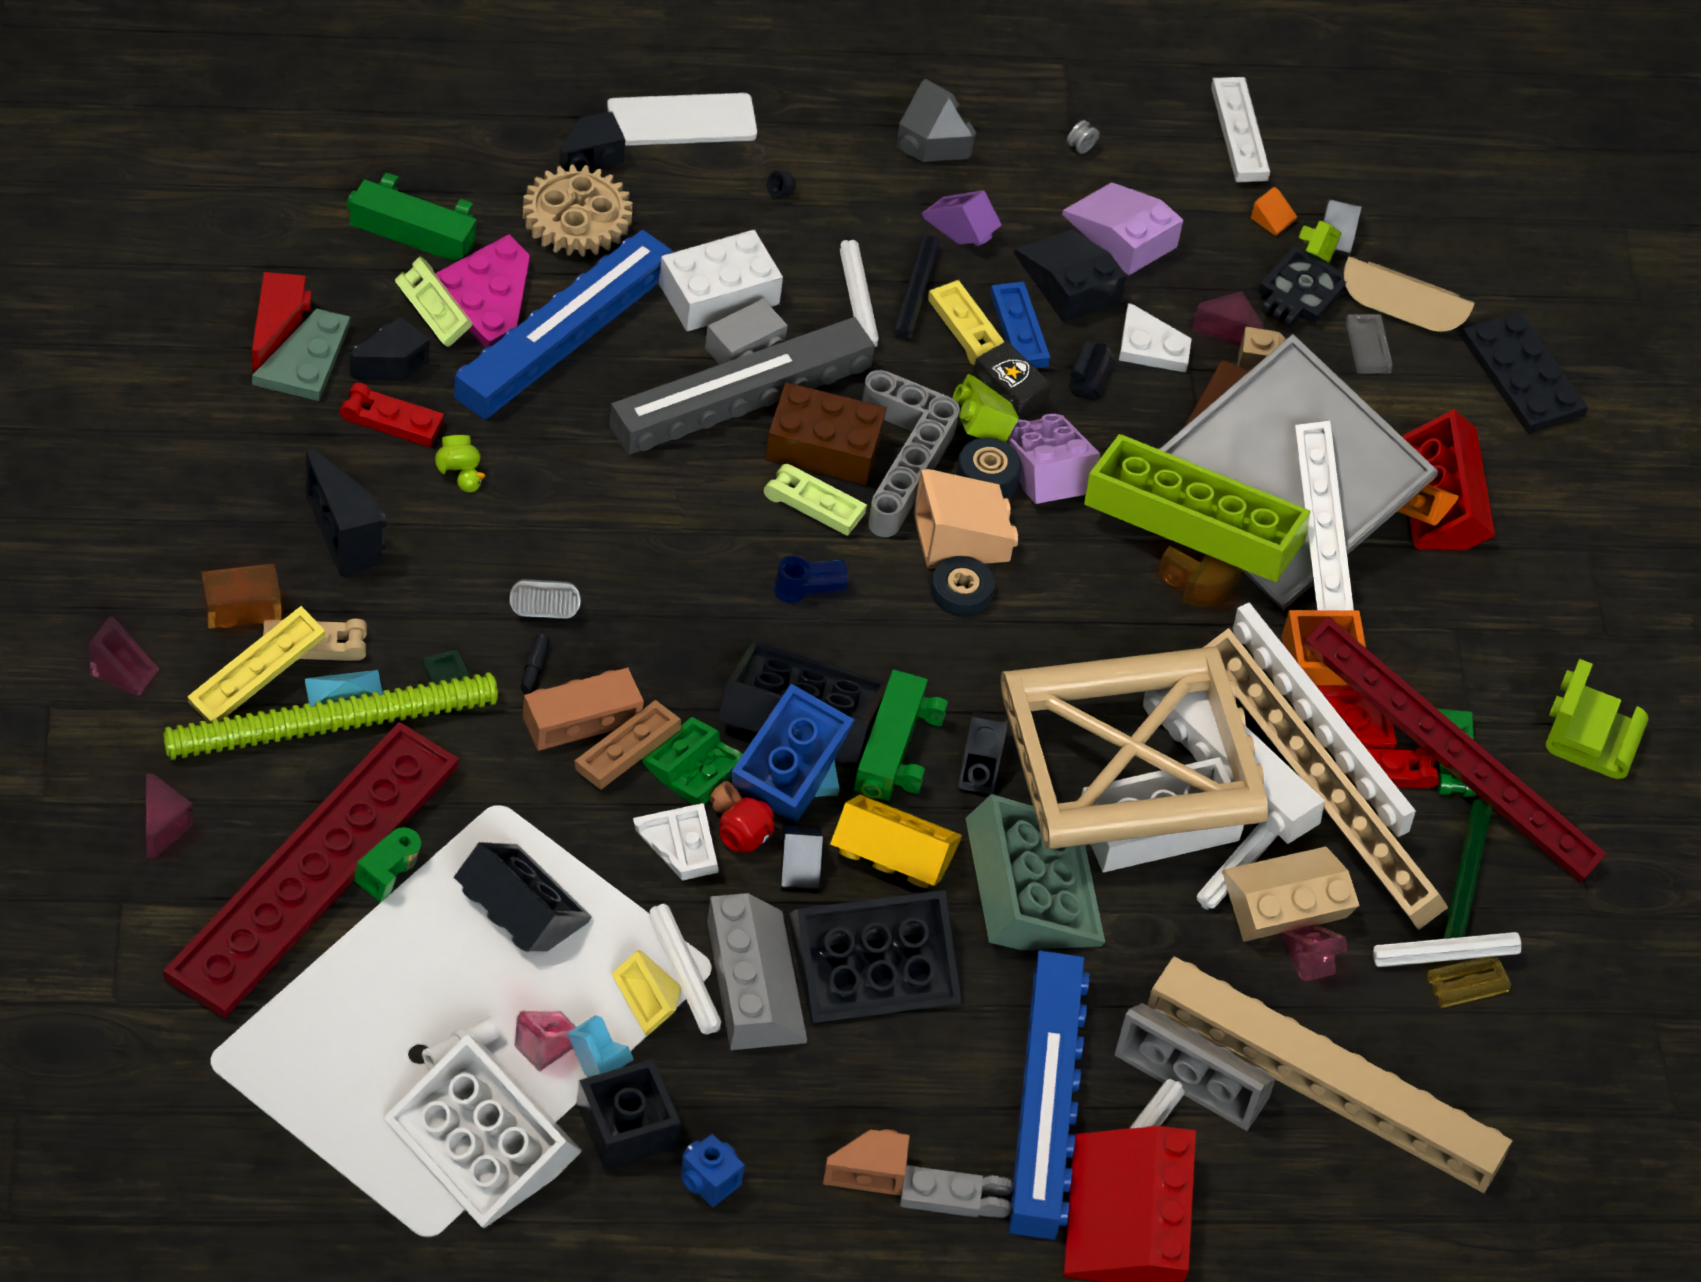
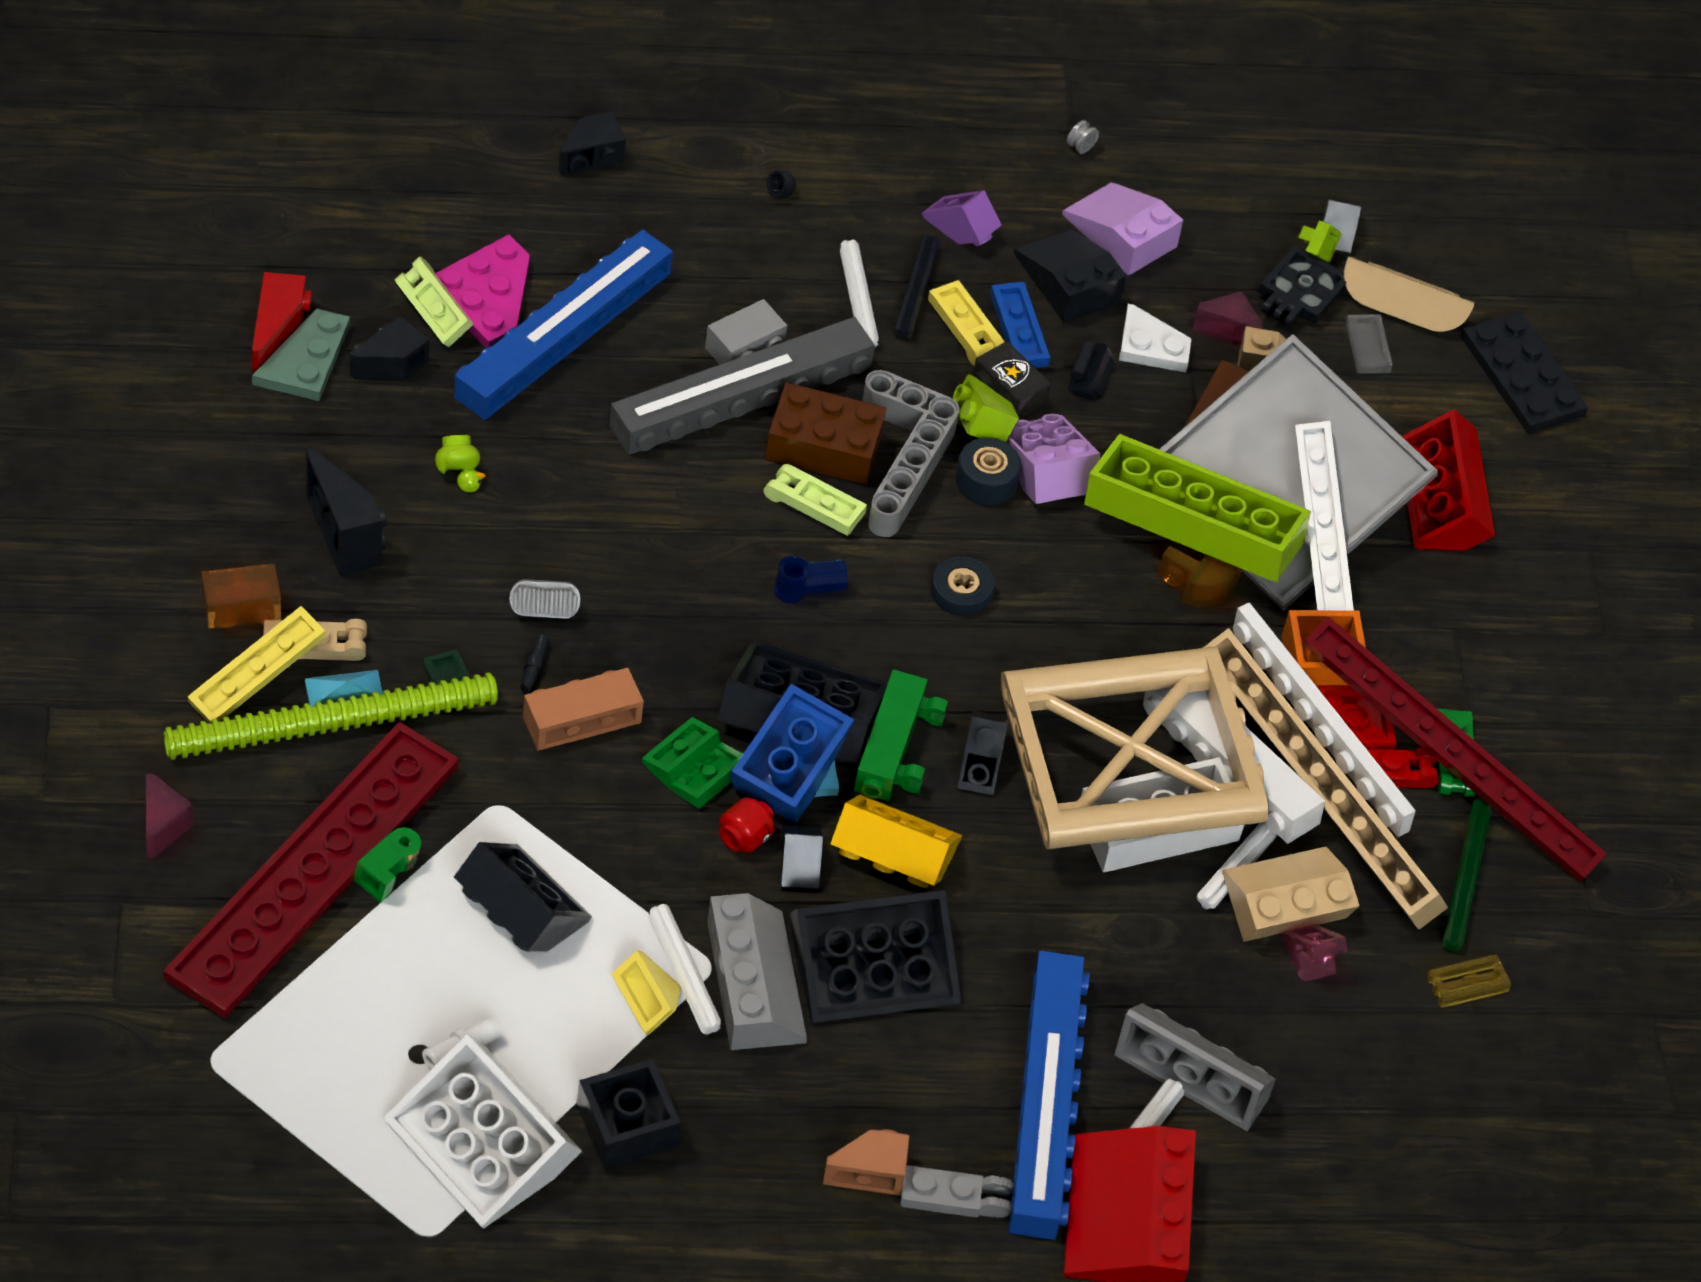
clear pink slope [89,617,159,696] -> none
red plate [339,383,444,448] -> none
green brick [346,172,477,263] -> none
clear pink slope [515,1011,576,1072] -> none
tan gear [523,165,632,256] -> none
medium azure panel [566,1015,634,1076] -> none
medium nougat plate [575,700,682,790] -> none
white piece [607,93,757,146] -> none
white wing [633,803,719,880] -> none
white brick [659,230,783,331] -> none
blue brick [681,1134,745,1207] -> none
nougat hinge [710,781,742,814] -> none
dark grey slope [896,79,976,162] -> none
light nougat slope [913,469,1018,569] -> none
sand green slope [966,794,1106,950] -> none
tan brick [1147,956,1512,1193] -> none
white plate [1211,77,1270,182] -> none
orange slope [1251,187,1297,236] -> none
white axle [1373,932,1521,967] -> none
orange slope [1397,484,1459,526] -> none
lime piece [1546,659,1649,779] -> none

